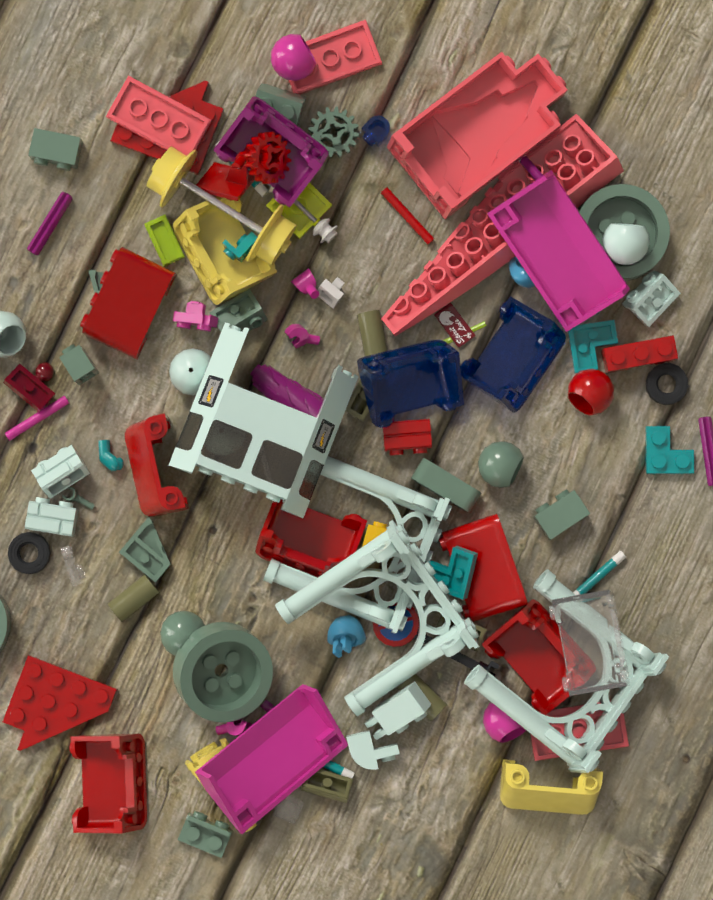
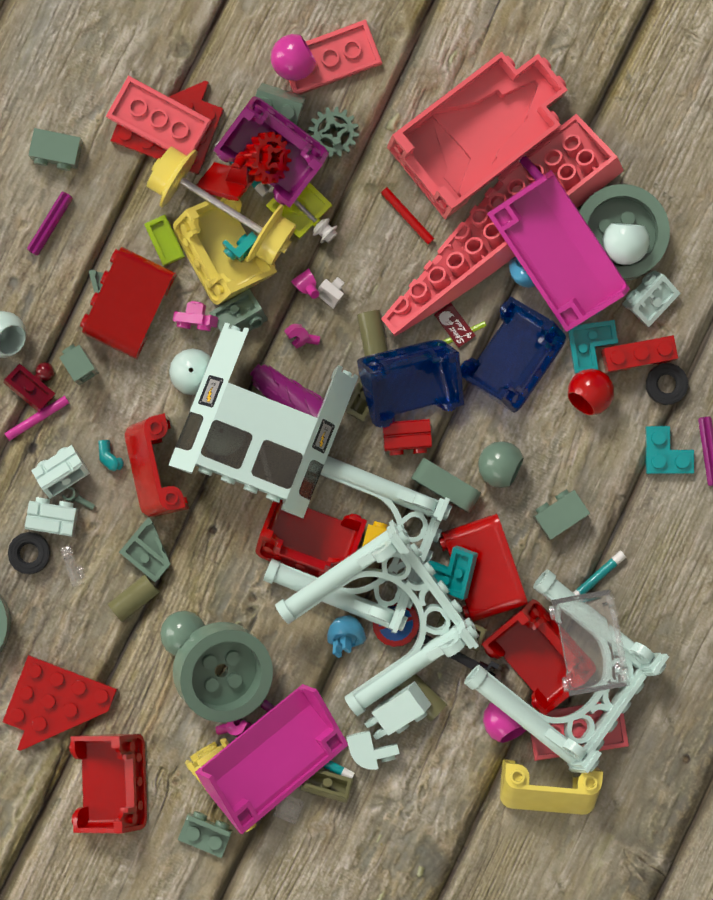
clear blue plate [361,116,390,147] -> none

